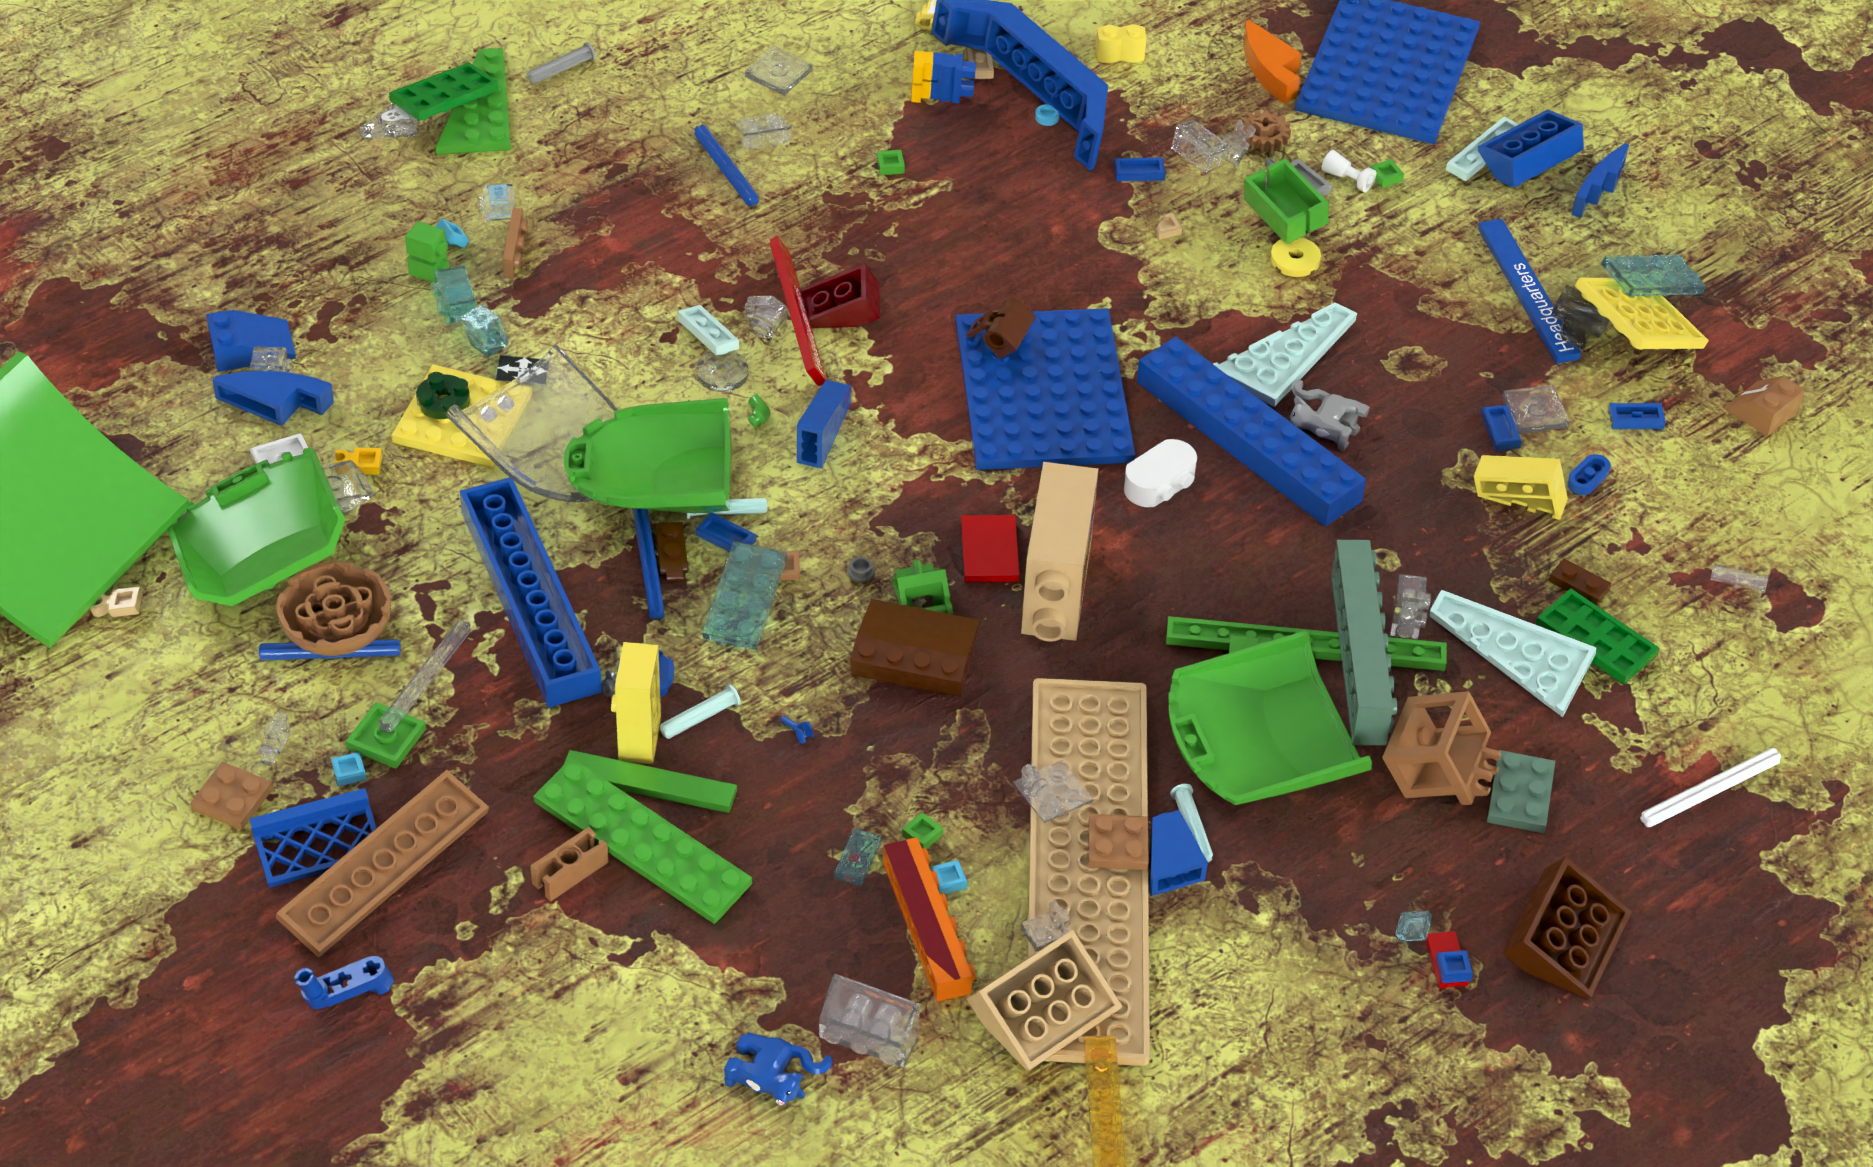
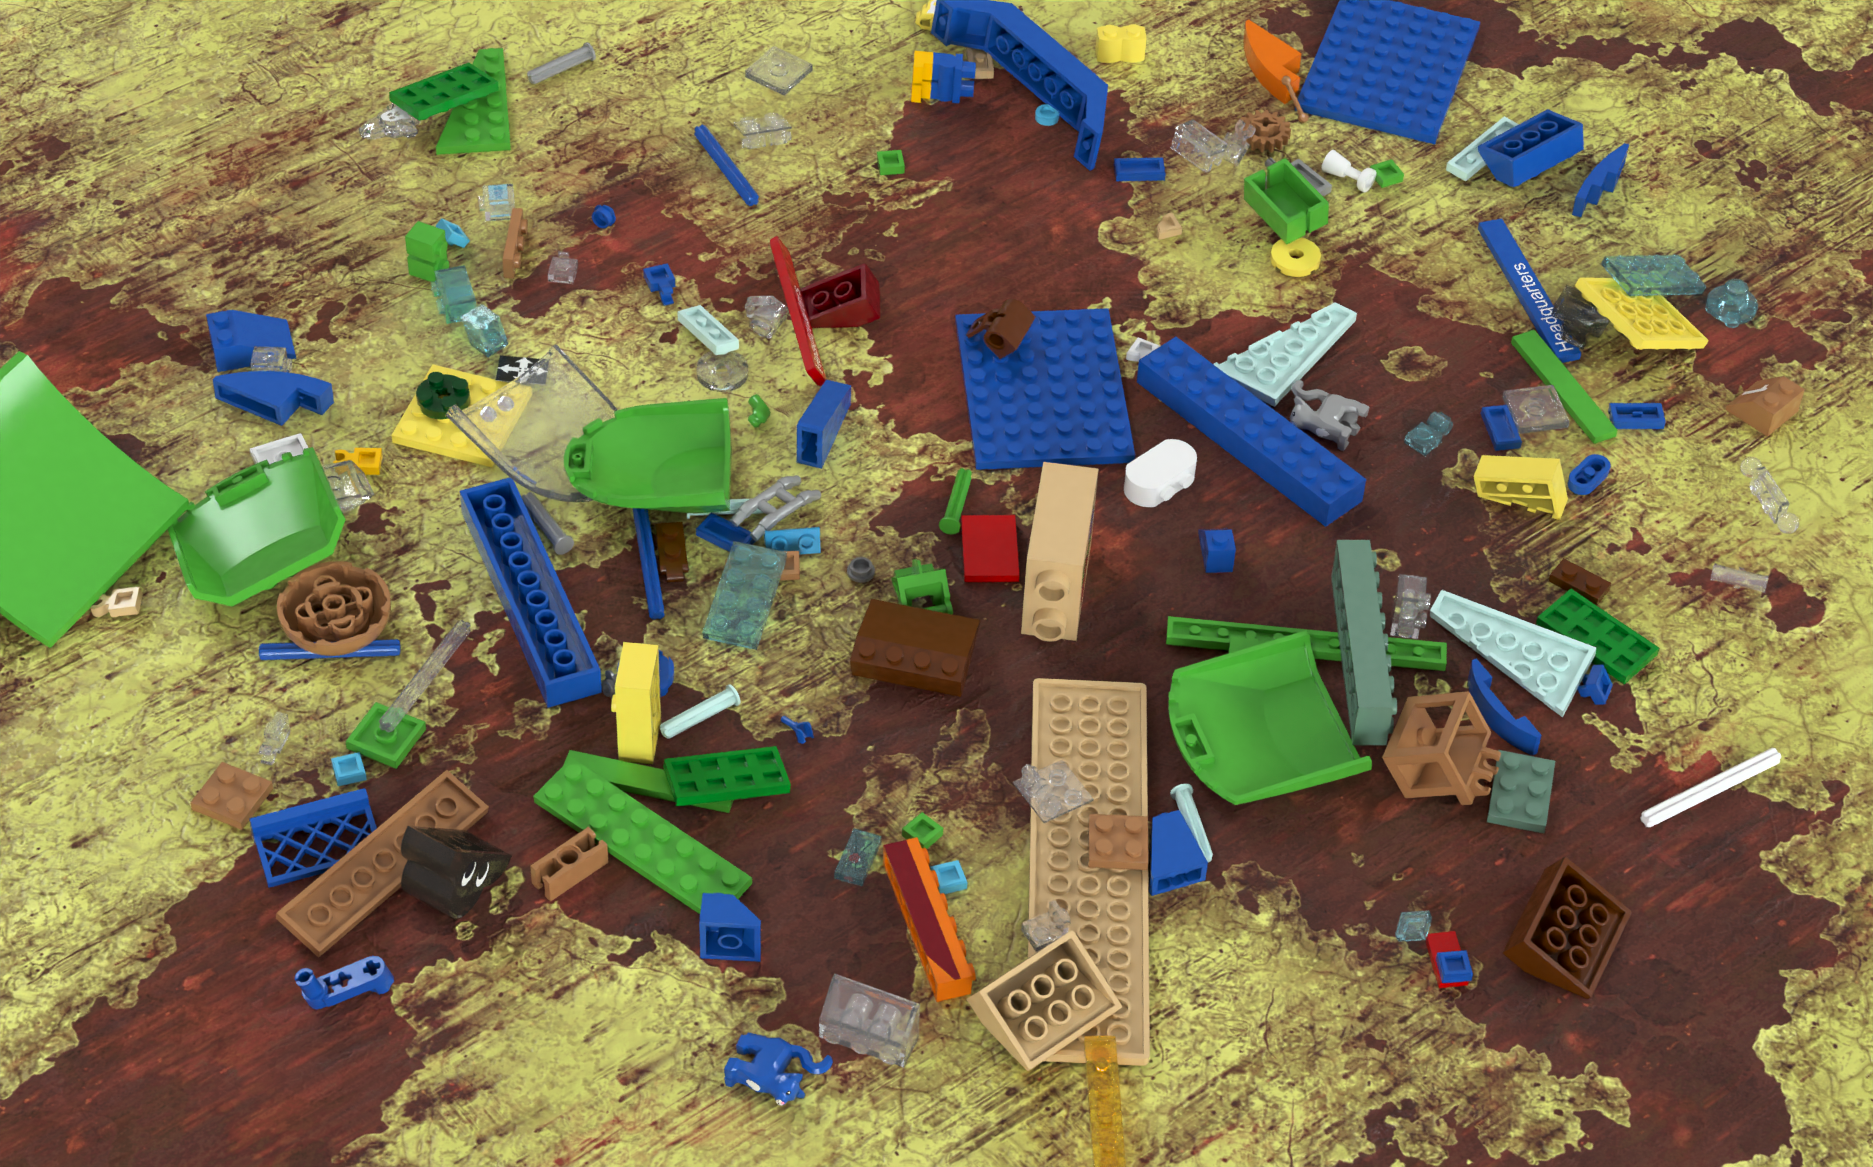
none -> clear smoke brick [401,826,512,919]
none -> light grey axle [522,492,574,555]
none -> clear tile [548,251,578,284]
none -> blue plate [592,205,616,228]
none -> blue plate [643,263,676,306]
none -> green plate [663,746,791,806]
none -> blue slope [699,893,761,962]
none -> light grey piece [730,475,821,541]
none -> dark azure hinge [764,527,821,555]
none -> bright green axle [939,468,972,535]
none -> white tile [1126,337,1160,362]
none -> blue slope [1198,528,1236,573]
none -> medium nougat hinge [1281,76,1308,123]
none -> clear light blue plate [1404,411,1453,456]
none -> blue slope [1468,658,1542,755]
none -> bright green tile [1511,330,1618,444]
none -> blue tile [1577,665,1613,705]
none -> clear light blue plate [1705,279,1758,328]
none -> clear plate [1740,457,1799,534]

